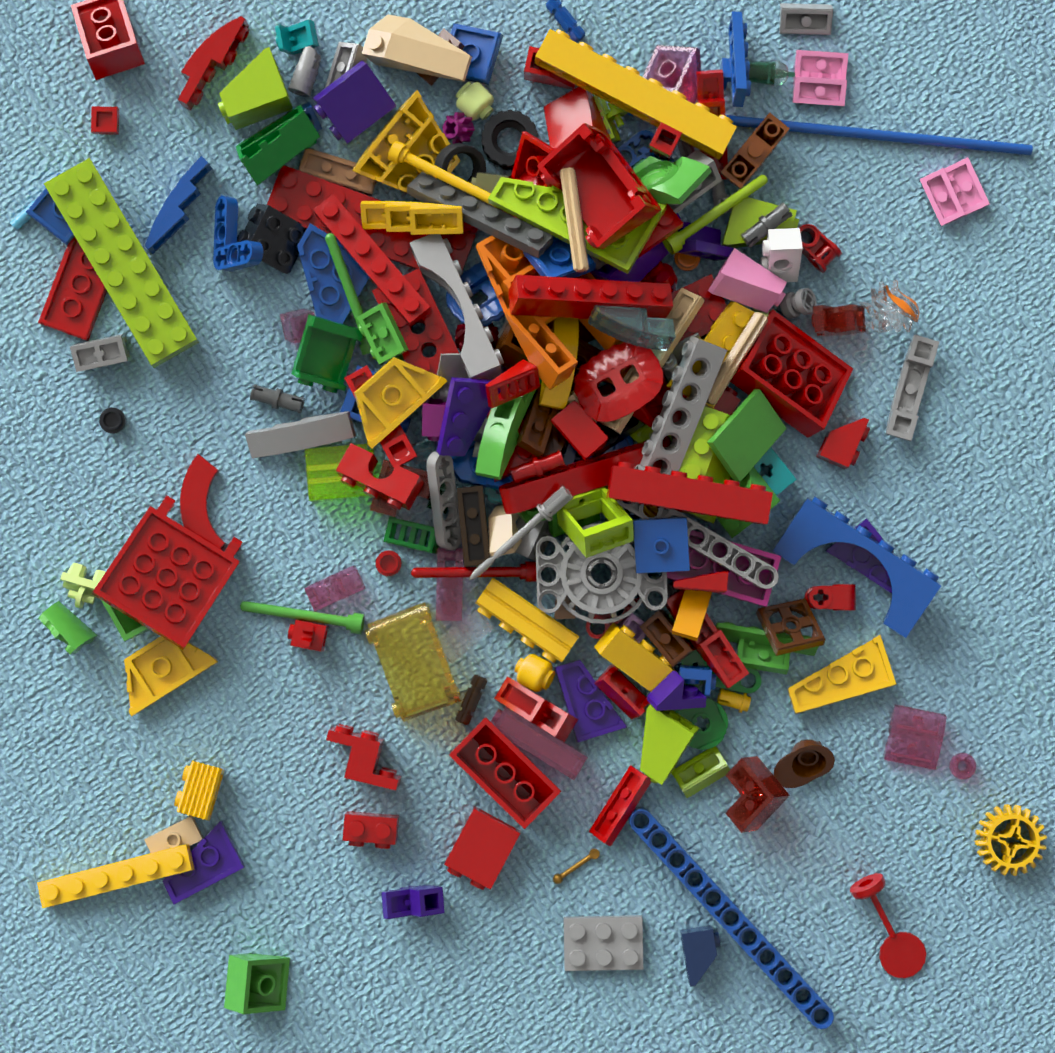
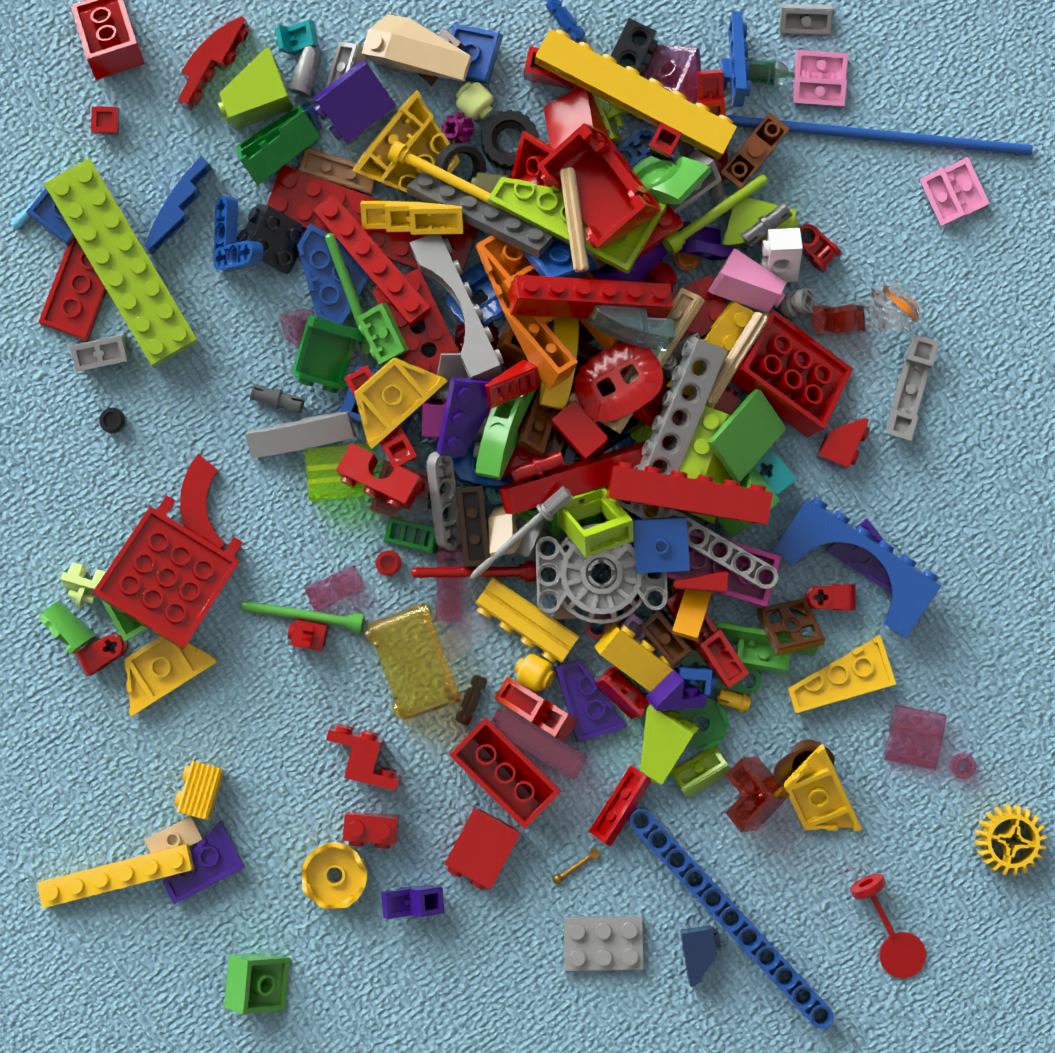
none -> red piece [75,634,128,677]
none -> yellow plate [301,842,368,909]
none -> black brick [611,18,659,76]
none -> yellow wing [784,744,862,831]

